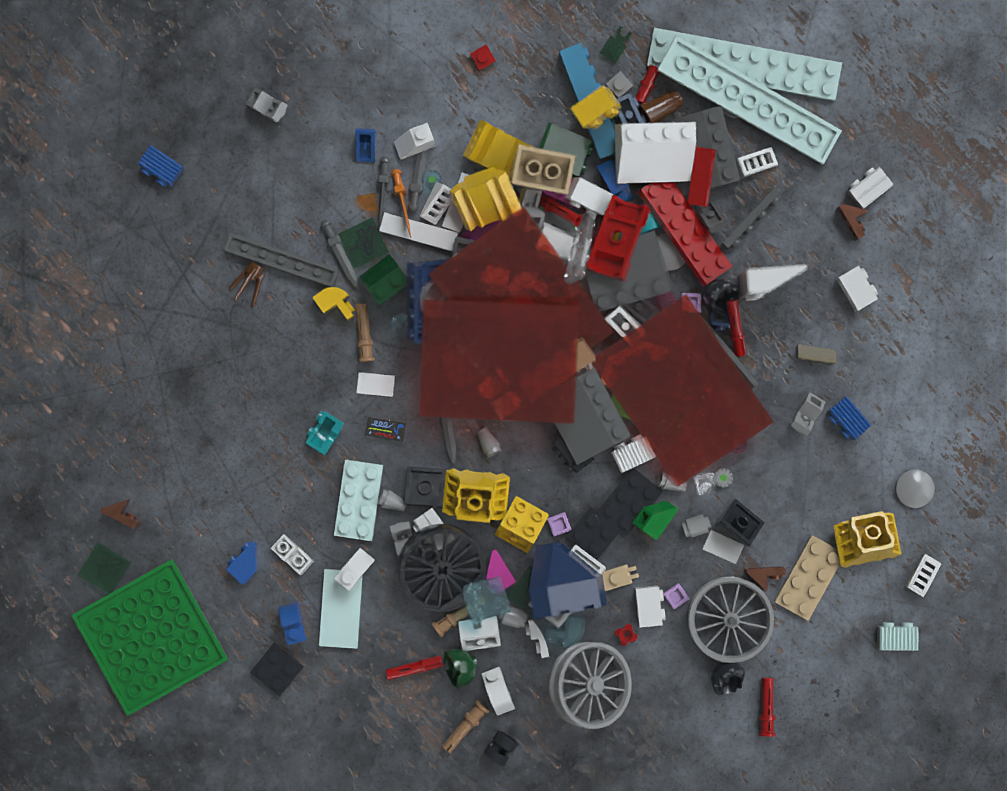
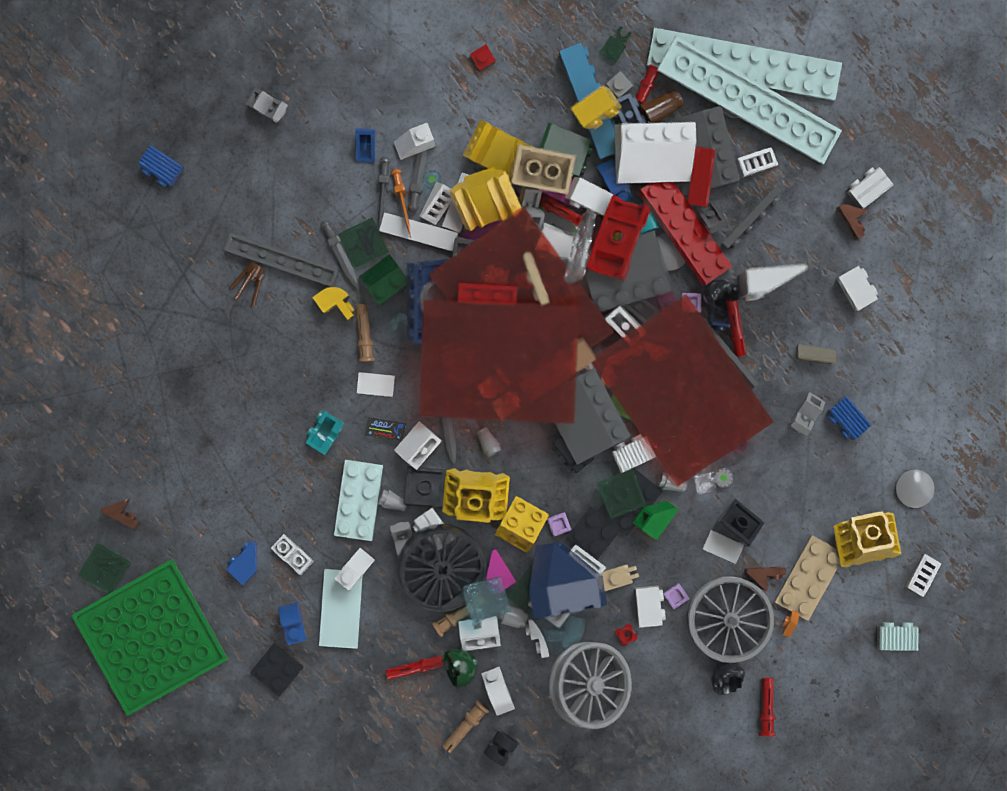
clear orange tile [356,193,379,212] -> none
light grey brick [682,514,711,538] -> none
none -> white brick [394,421,442,470]
none -> red tile [457,282,517,306]
none -> tan hinge [524,252,549,305]
none -> clear green tile [597,469,647,519]
none -> orange plate [782,610,799,638]

